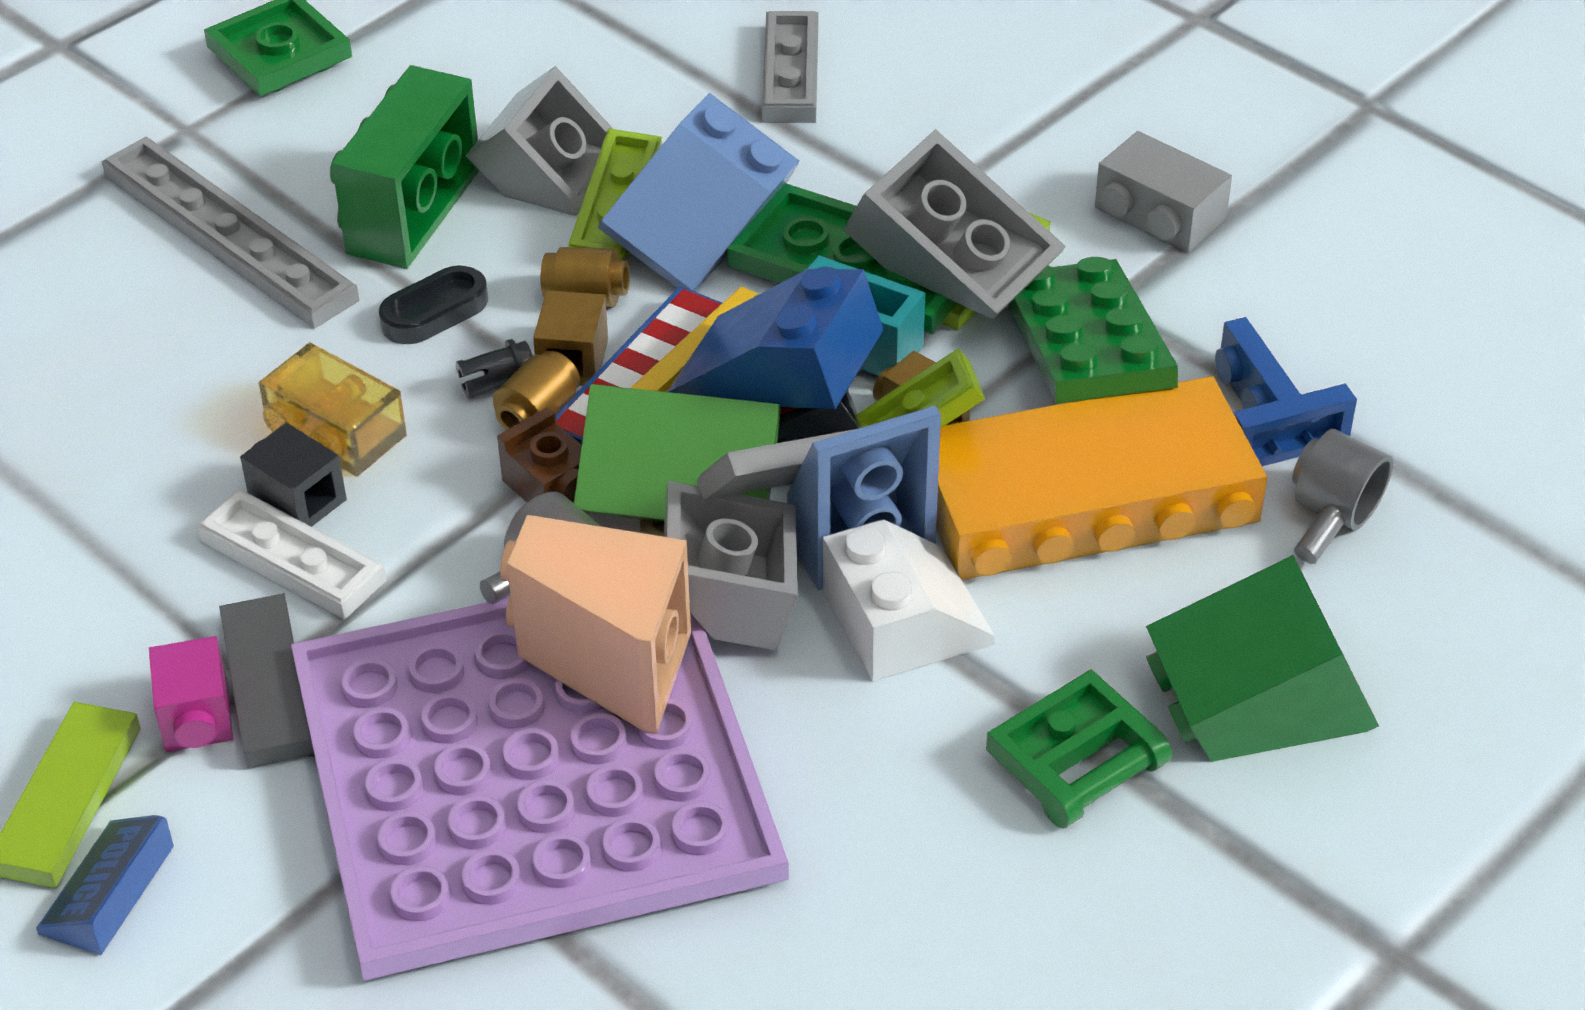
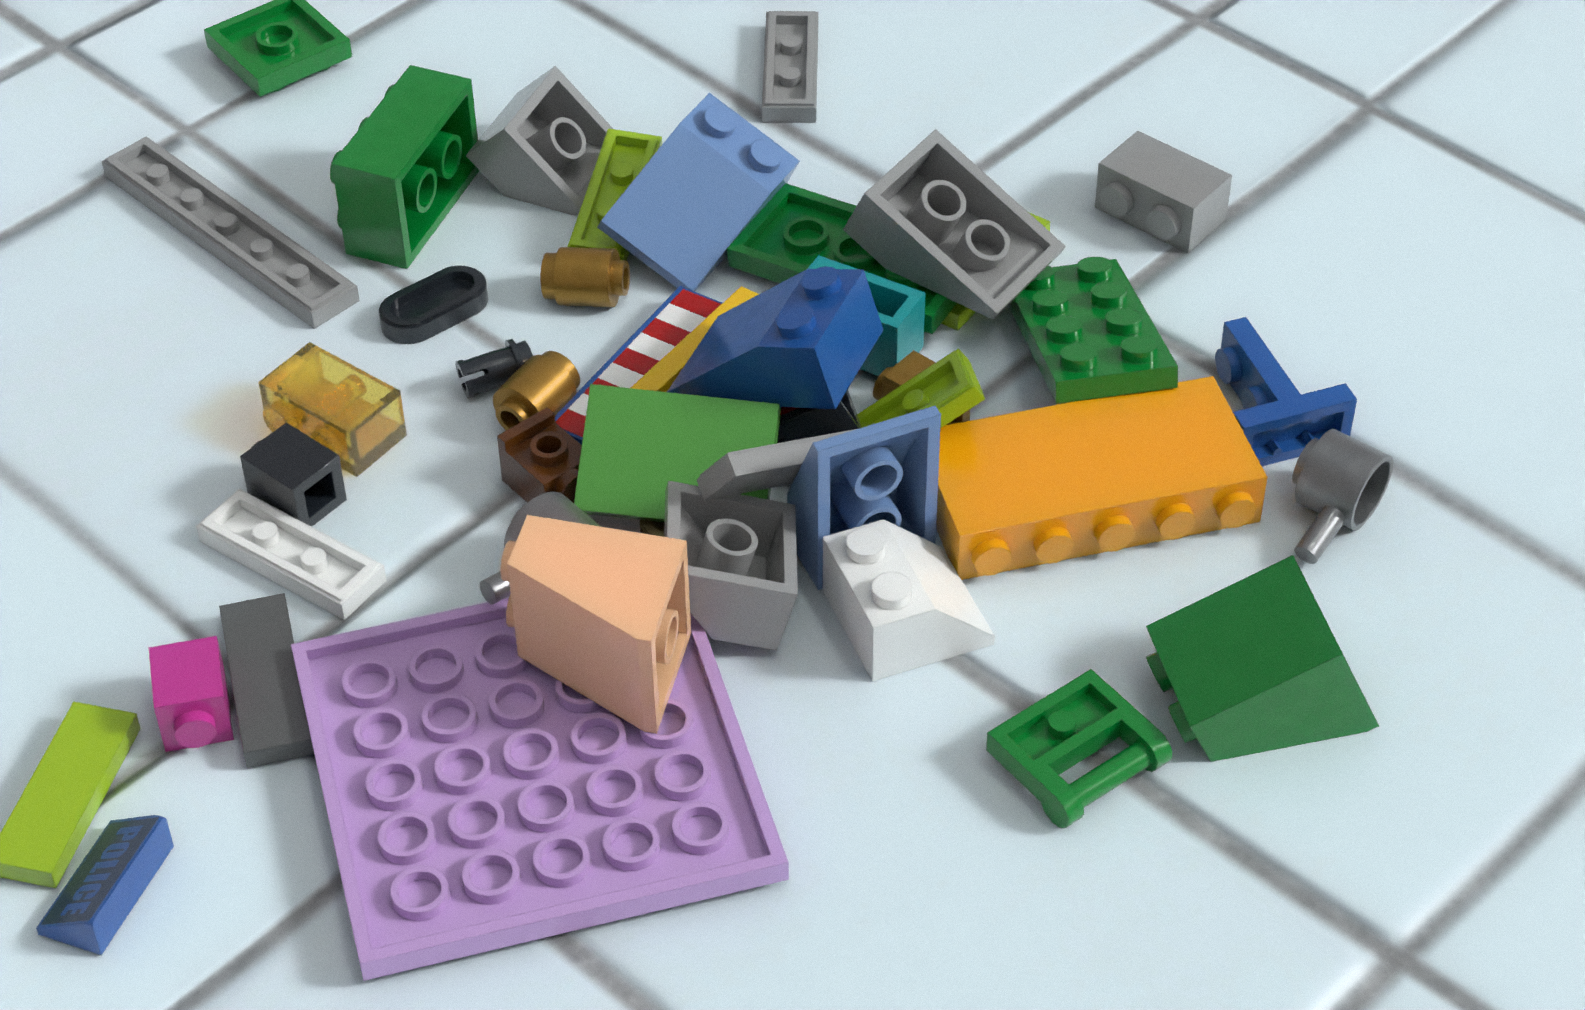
pearl gold brick [533,290,608,386] -> none

